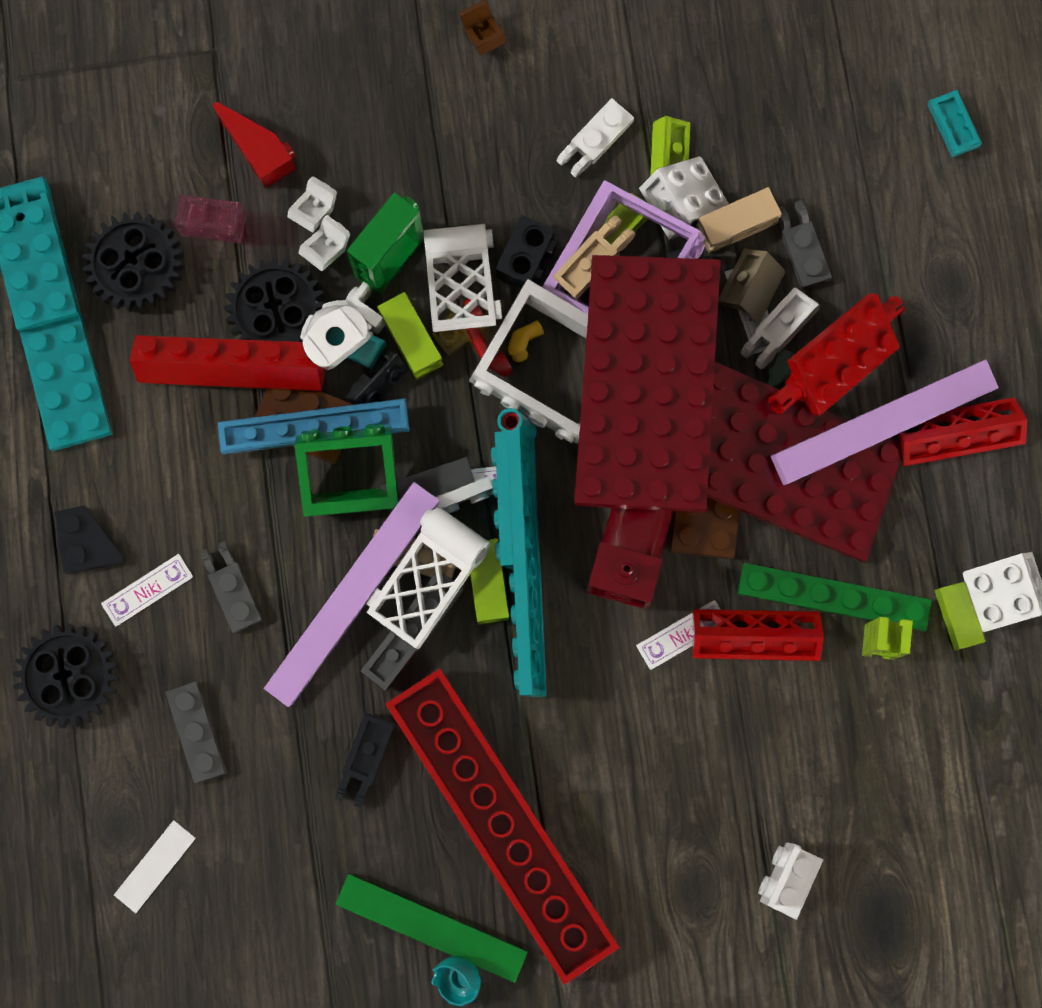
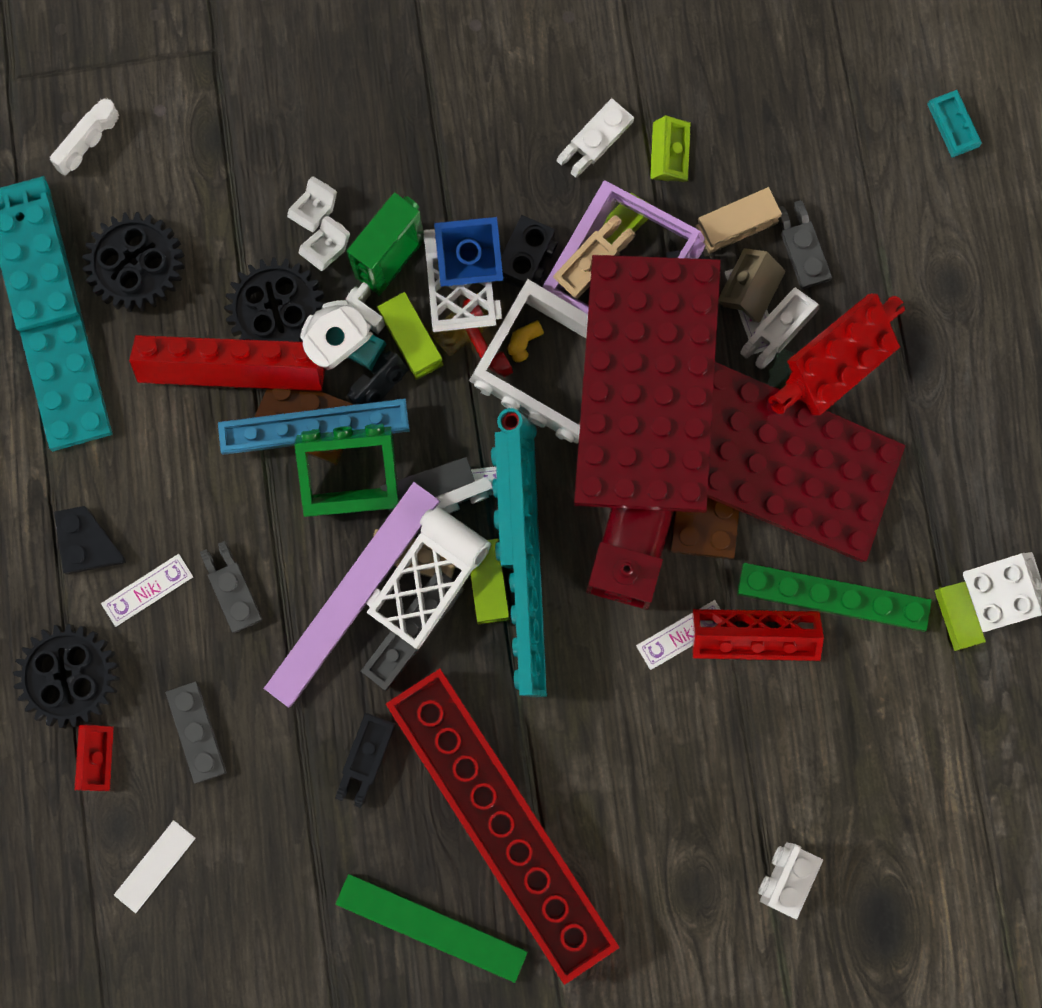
clear pink brick [175,195,247,244] -> none
red slope [212,102,296,188] -> none
teal hair [431,956,481,1007] -> none
reddish brown bracket [459,0,507,55] -> none
white bracket [639,157,729,240] -> none
lavender tile [771,360,999,485] -> none
lime piece [862,617,913,660] -> none
red fence [897,397,1027,467] -> none
none -> white hinge [50,98,119,176]
none -> red plate [75,725,114,791]
none -> blue slope [434,217,503,287]

